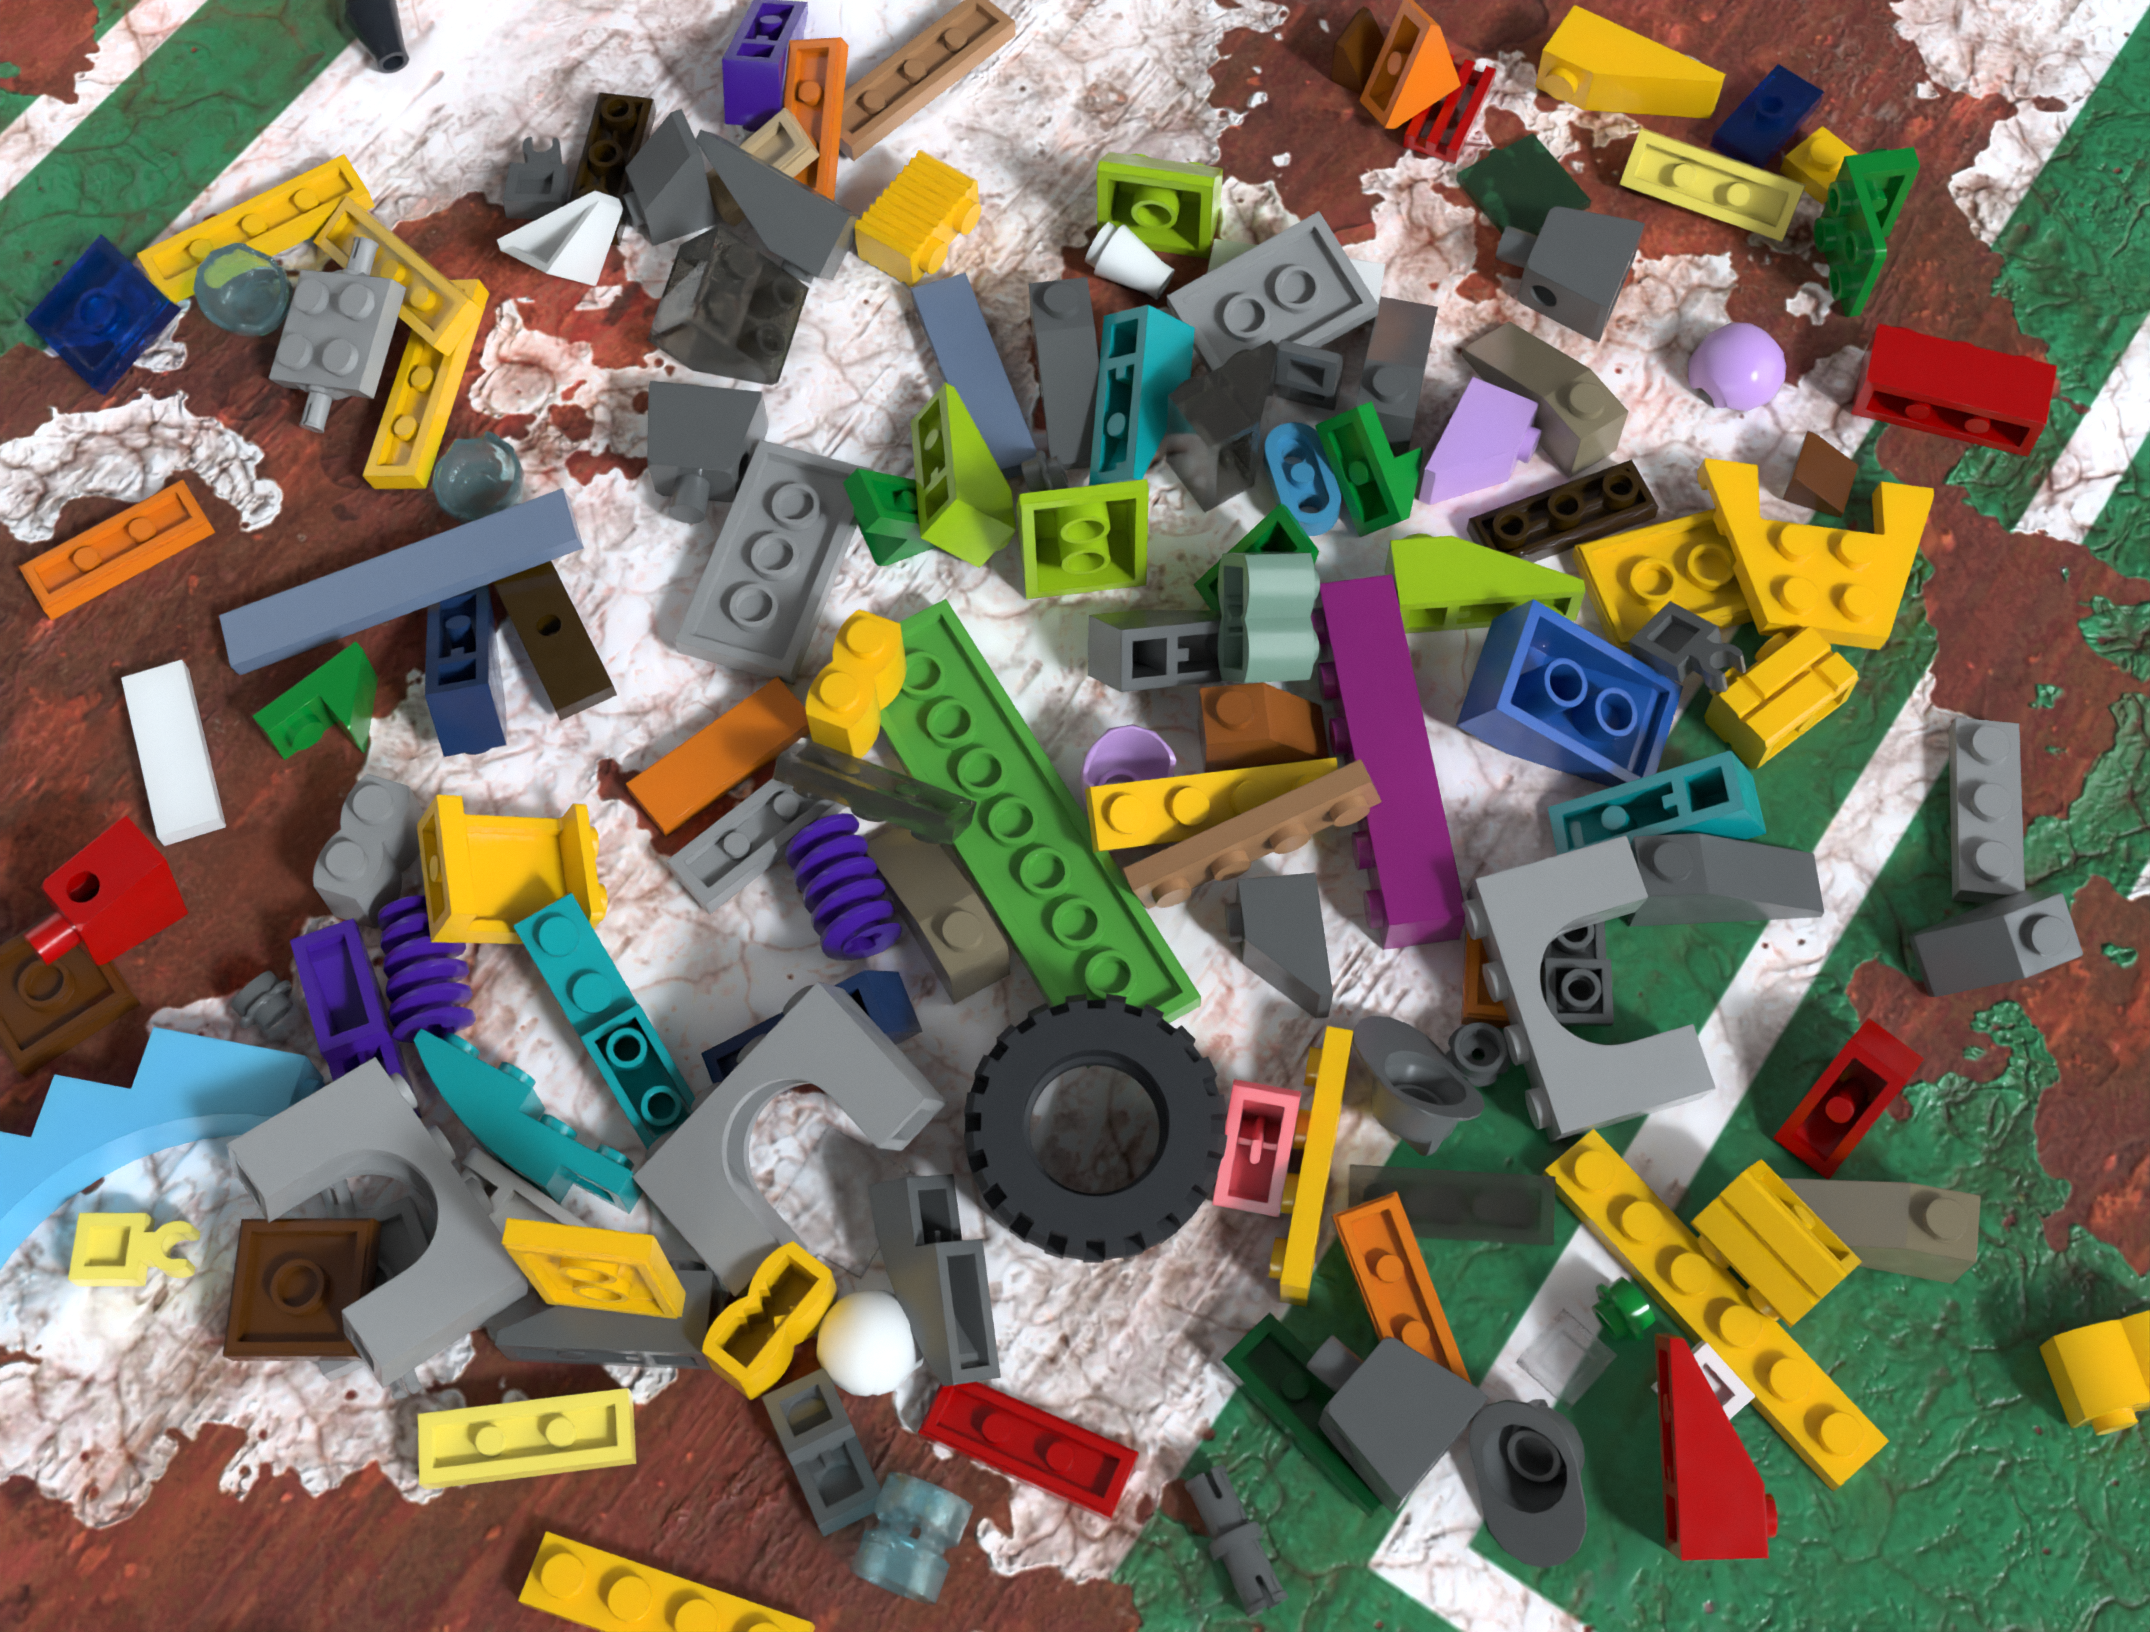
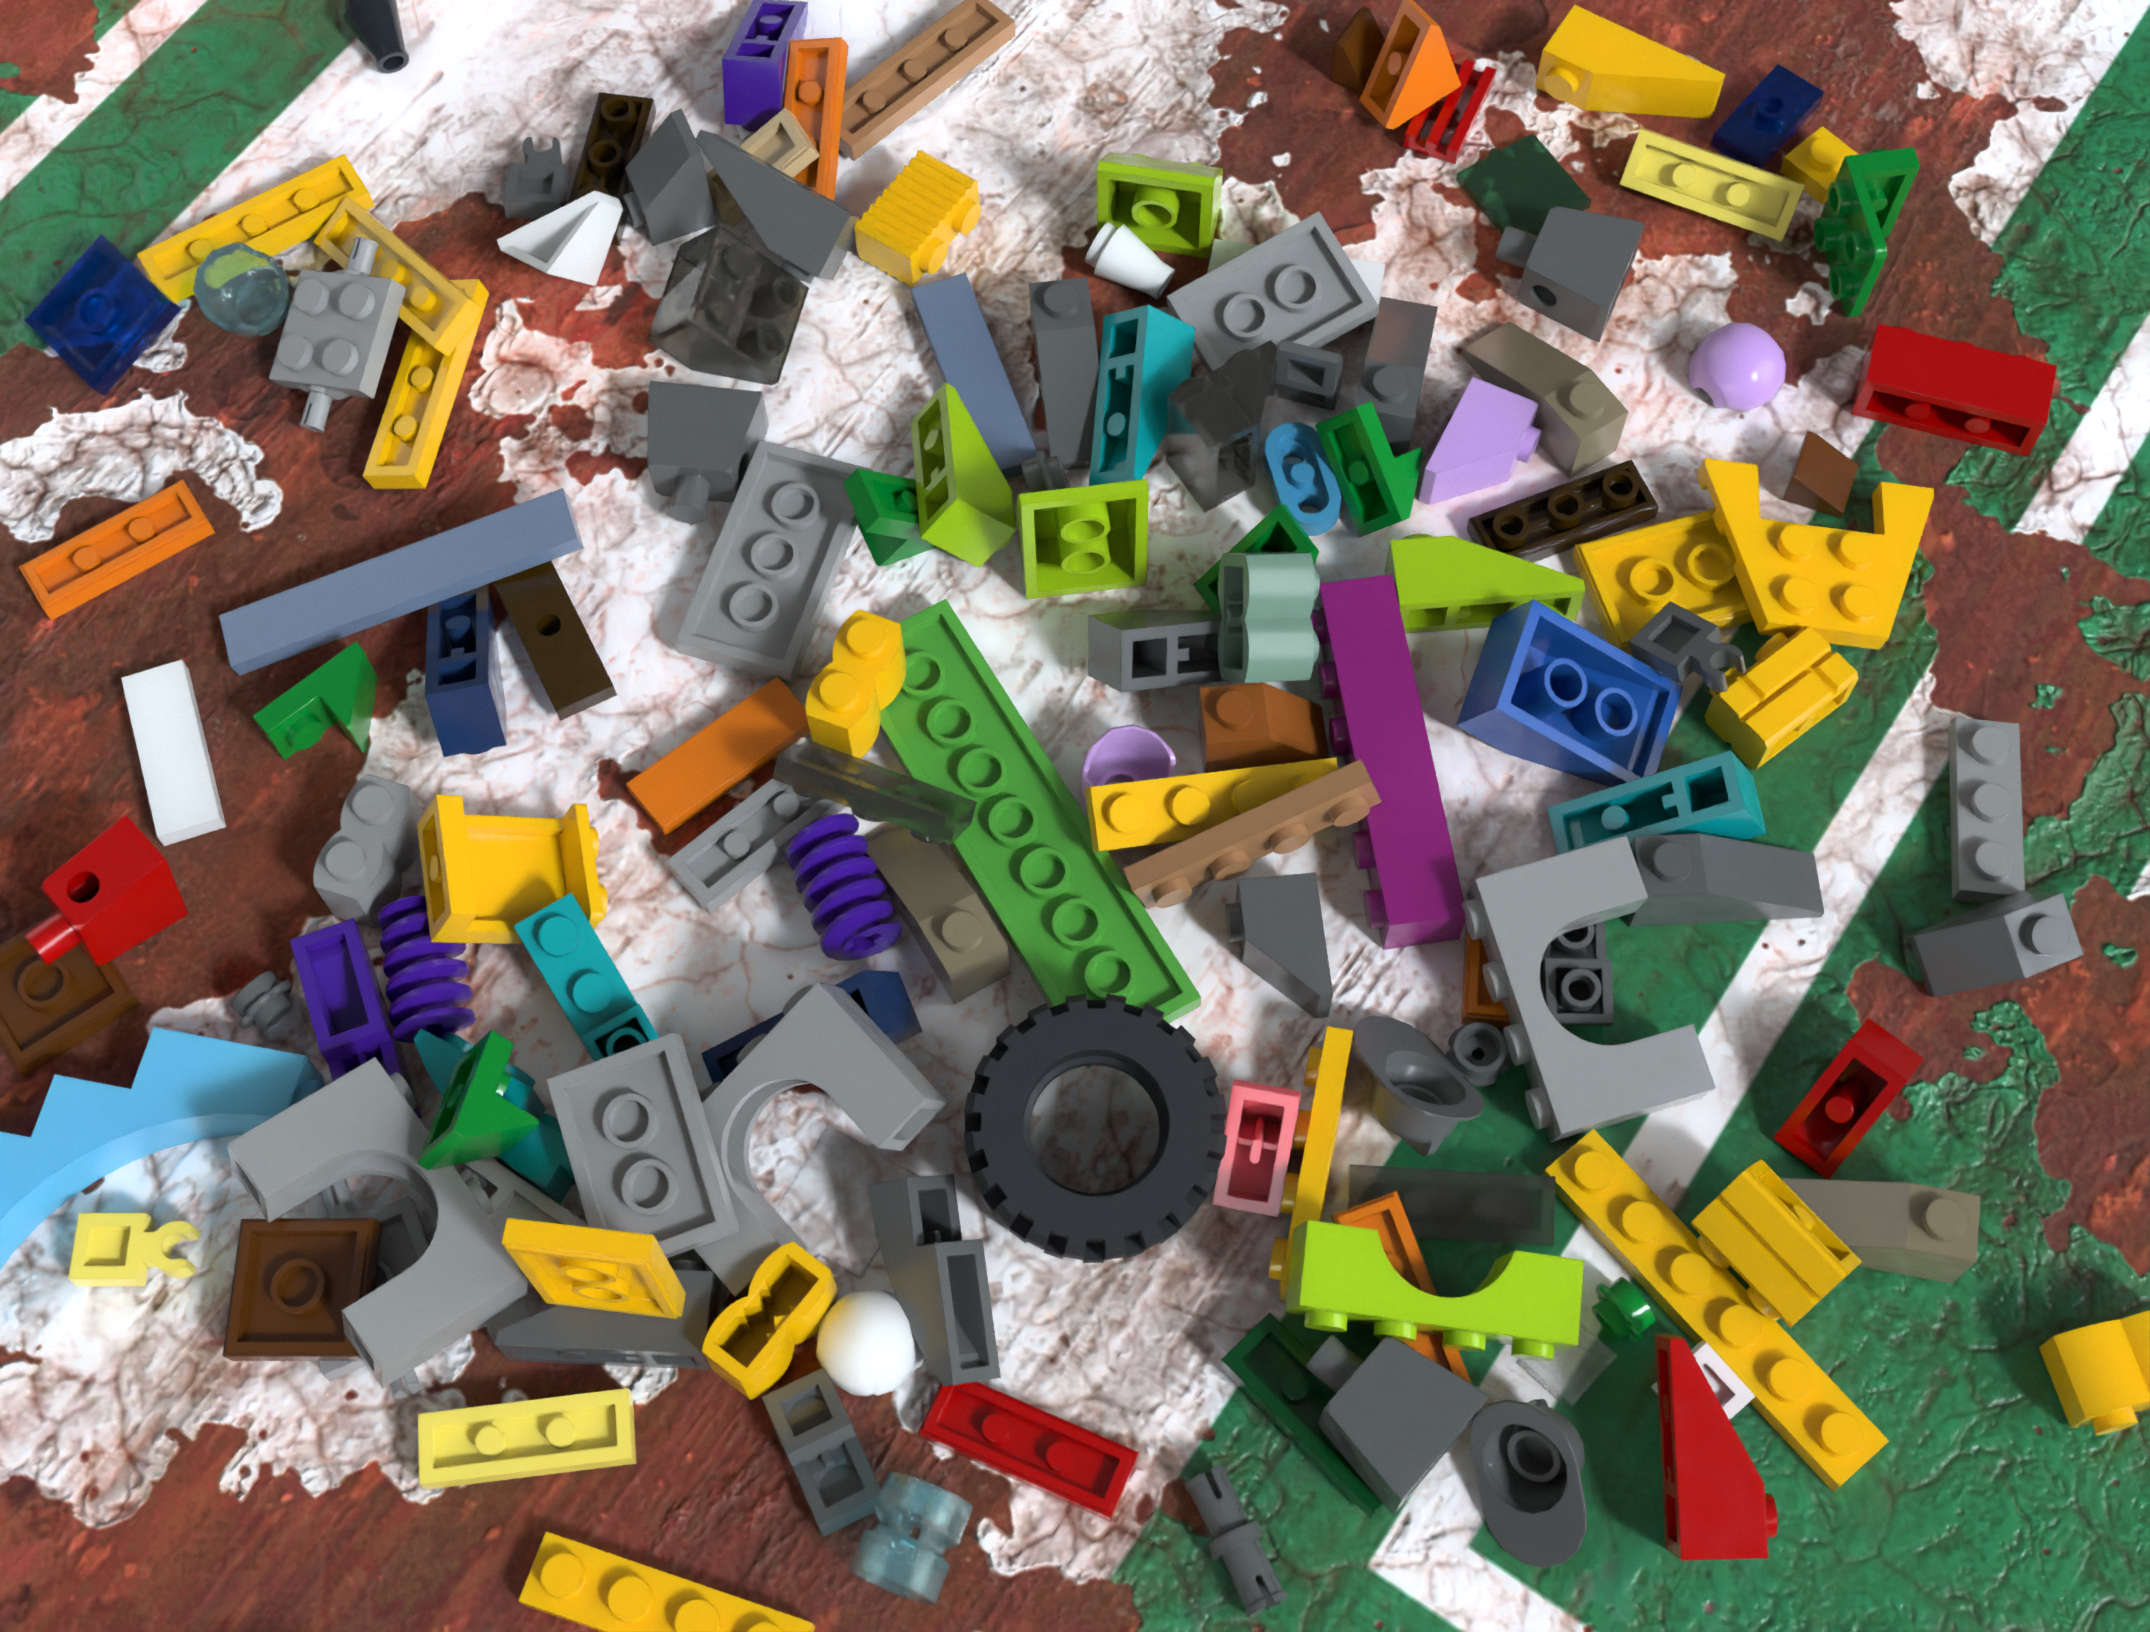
clear light blue hair [431,431,526,525] -> none
none -> green slope [417,1030,539,1170]
none -> light grey plate [547,1033,740,1258]
none -> lime arch [1285,1220,1584,1361]

